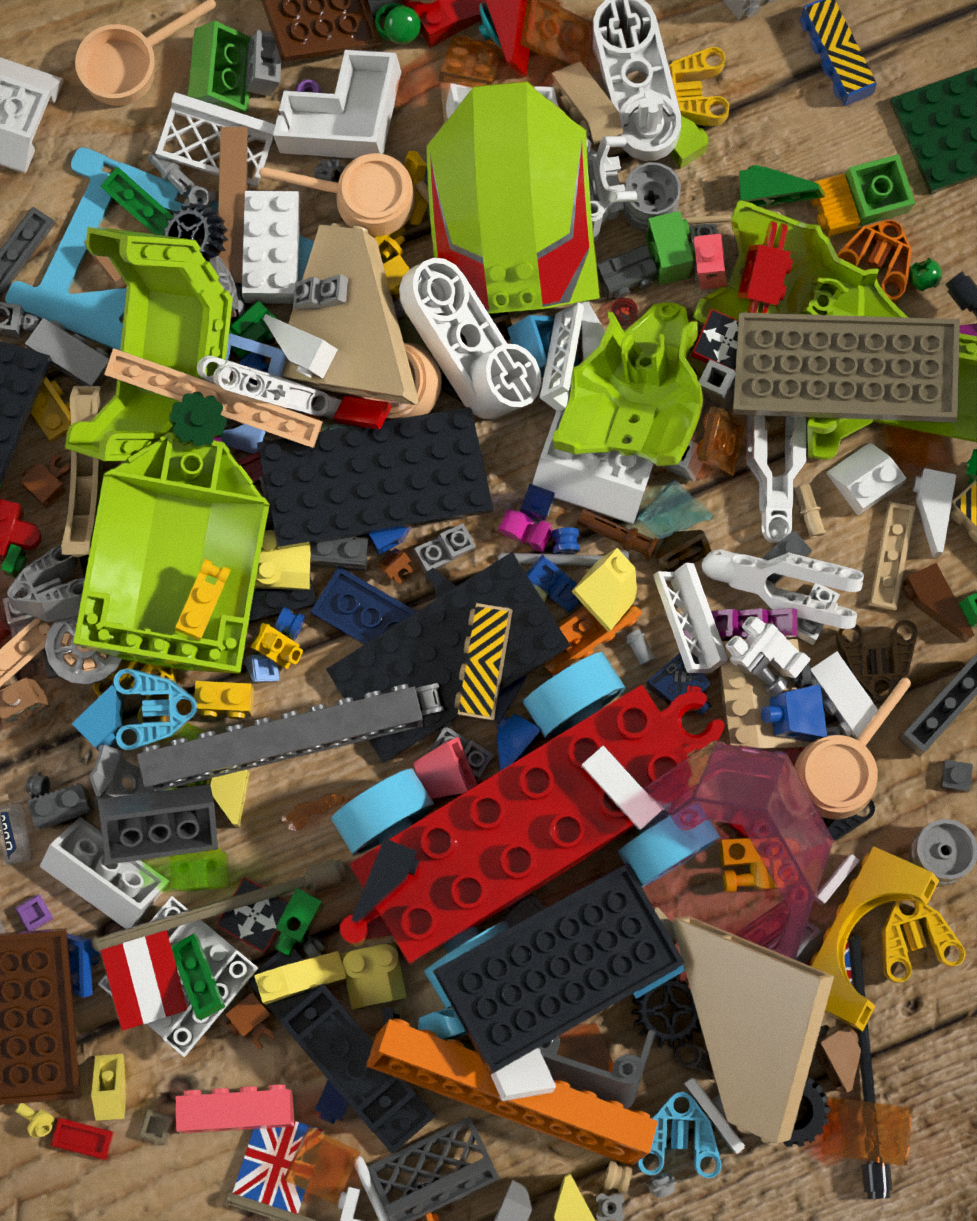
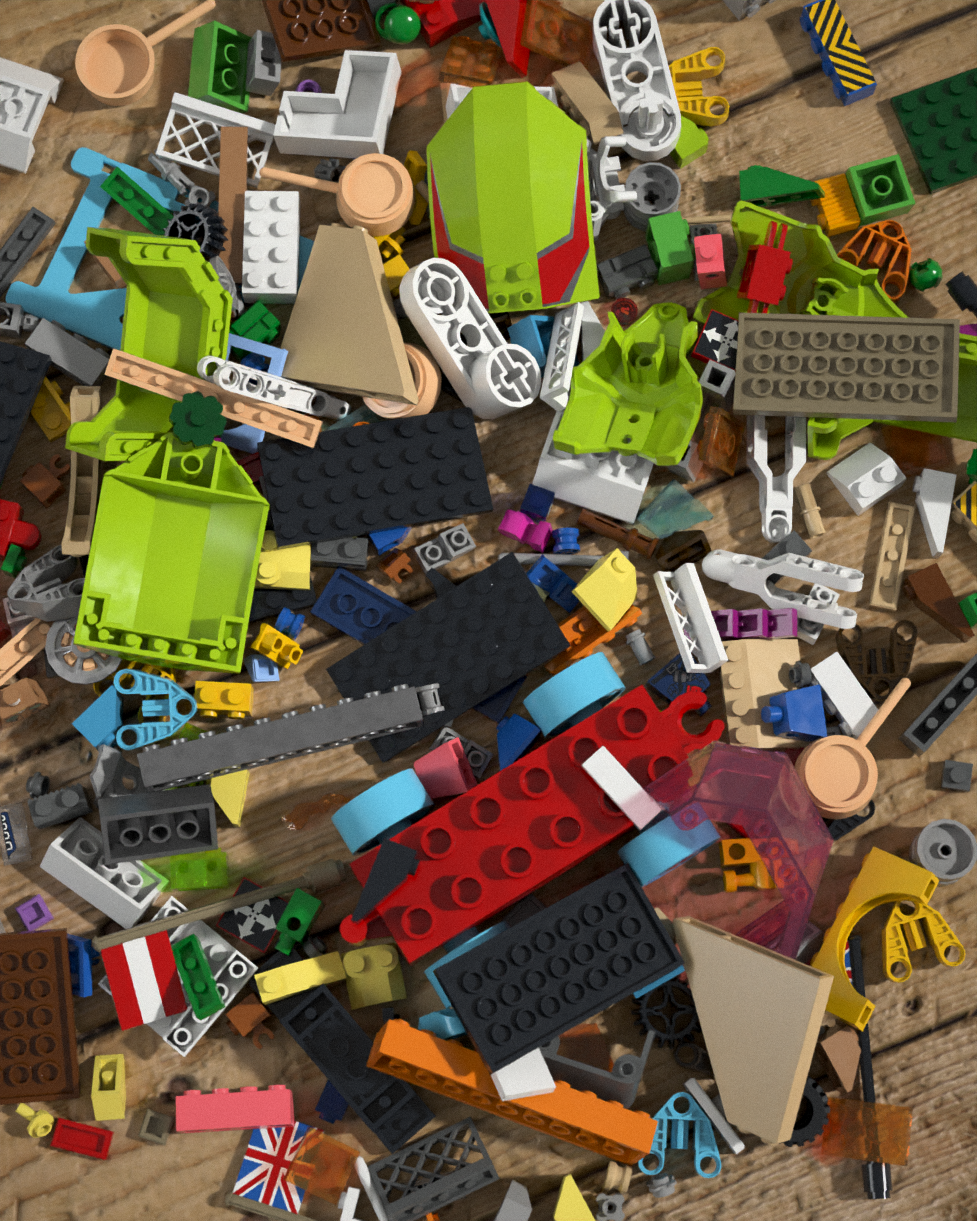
yellow plate [174,559,231,641] -> none
white slope [263,314,338,378] -> none
light grey slope [293,274,348,309] -> none
red tile [333,396,392,430] -> none
brick [455,603,513,720] -> none
white hips [726,616,811,697] -> none
white tile [814,854,860,906] -> none

